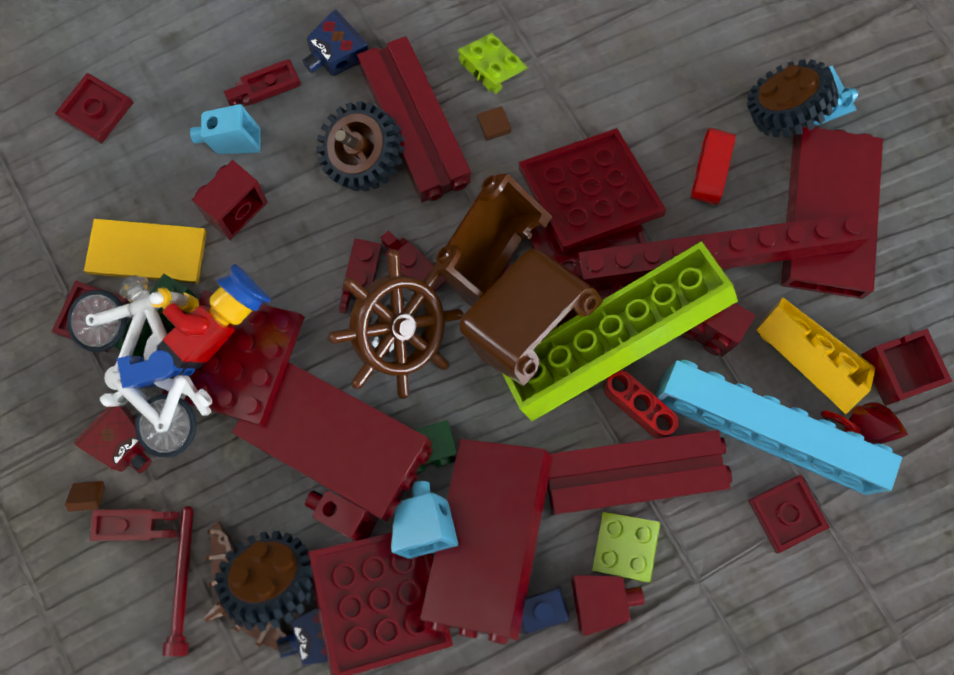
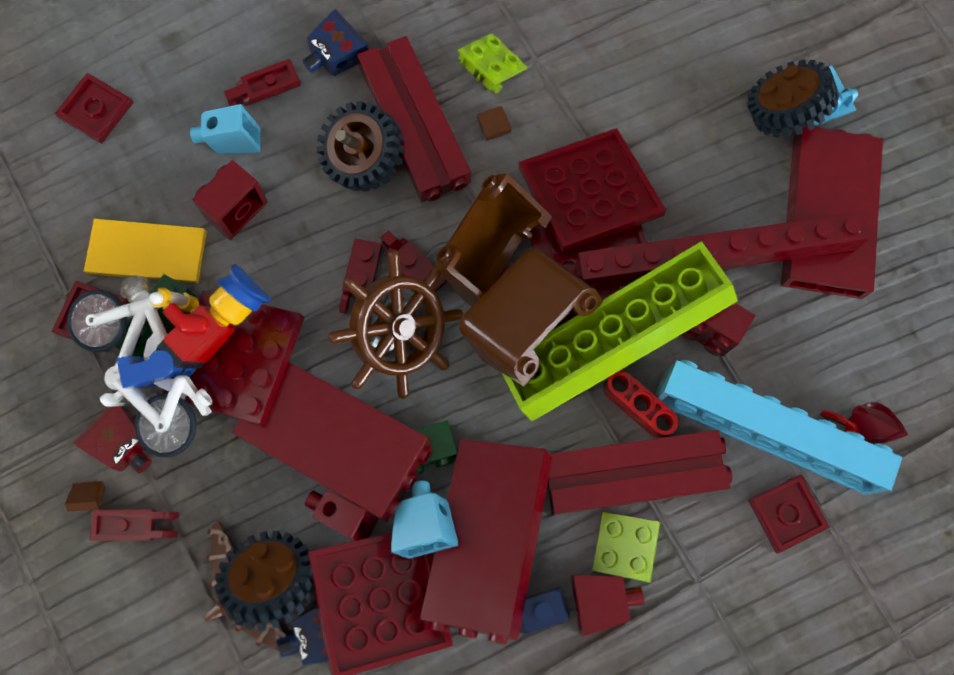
dark red piece [162,506,194,656] -> none
red beam [690,127,736,206] -> none
yellow wedge [756,297,875,414] -> none
dark red piece [861,328,953,406] -> none

